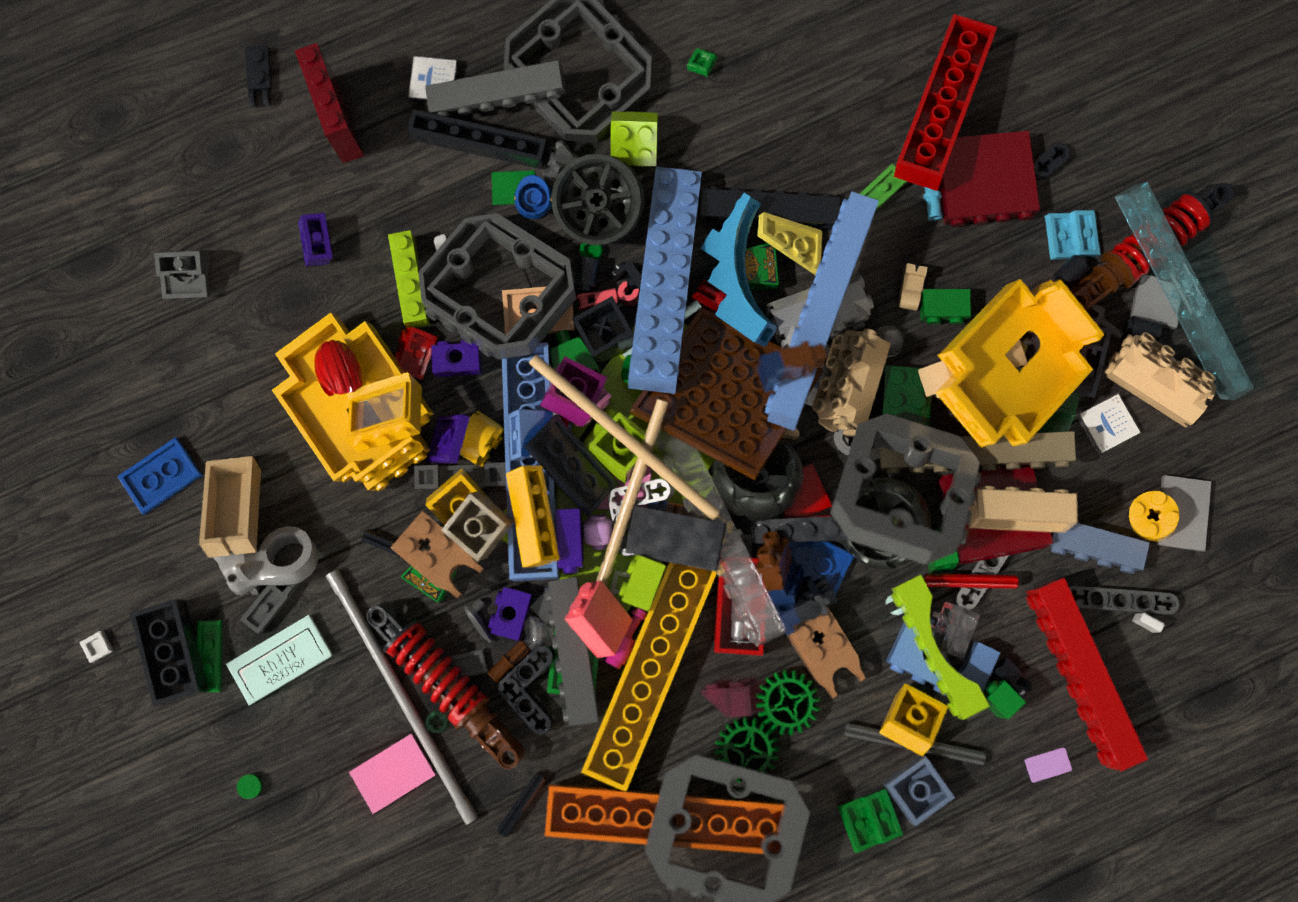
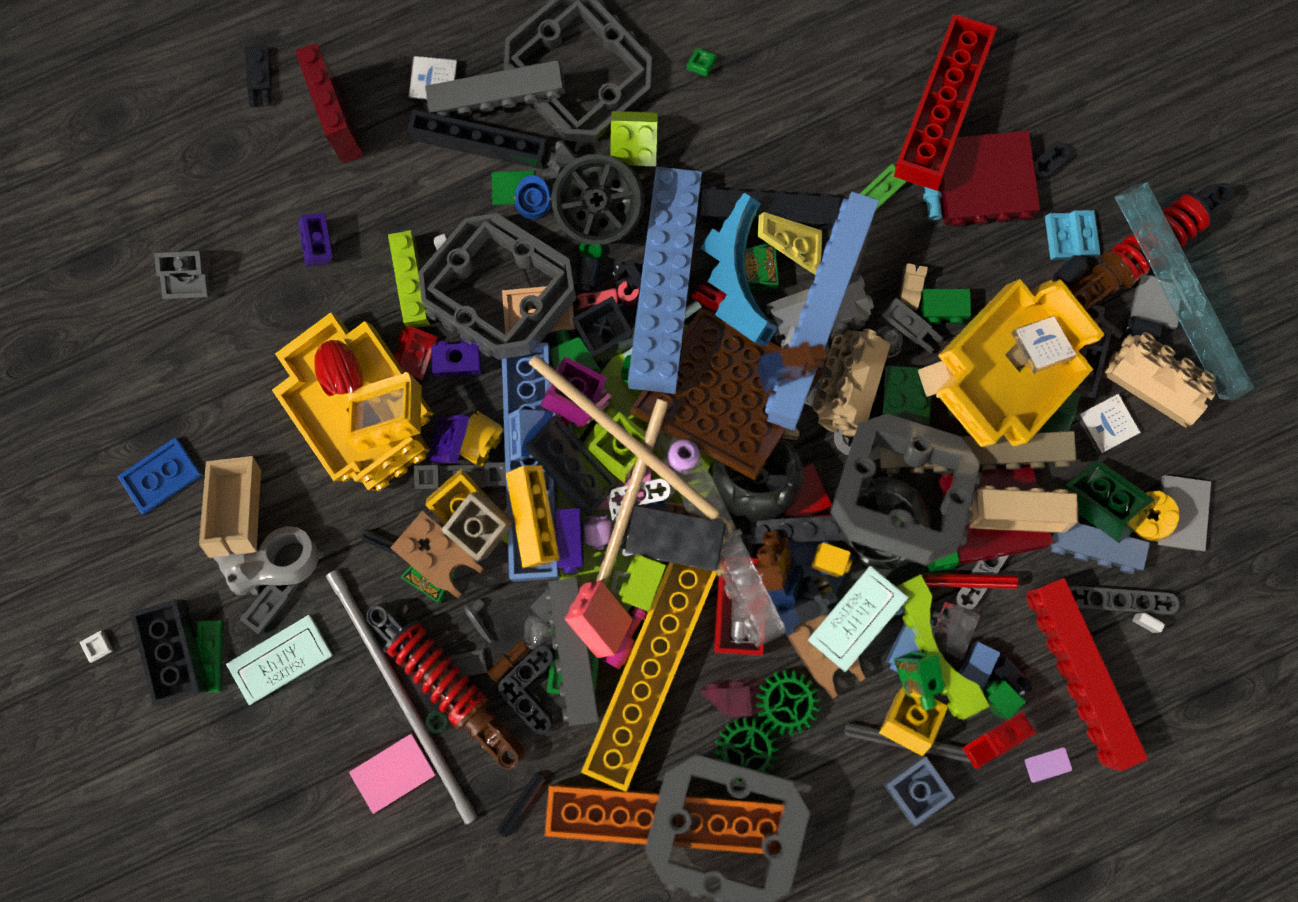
green tile [237,774,263,799] -> none
dark purple brick [488,587,533,641] -> none
green slope [837,789,903,853] -> none
none -> lavender head [668,440,700,474]
none -> light aqua tile [808,566,908,672]
none -> yellow brick [810,543,852,578]
none -> dark grey hinge [881,297,944,354]
none -> green torso [893,651,945,710]
none -> red panel [962,711,1037,769]
none -> white tile [1011,315,1077,374]
none -> dark green slope [1065,460,1155,543]

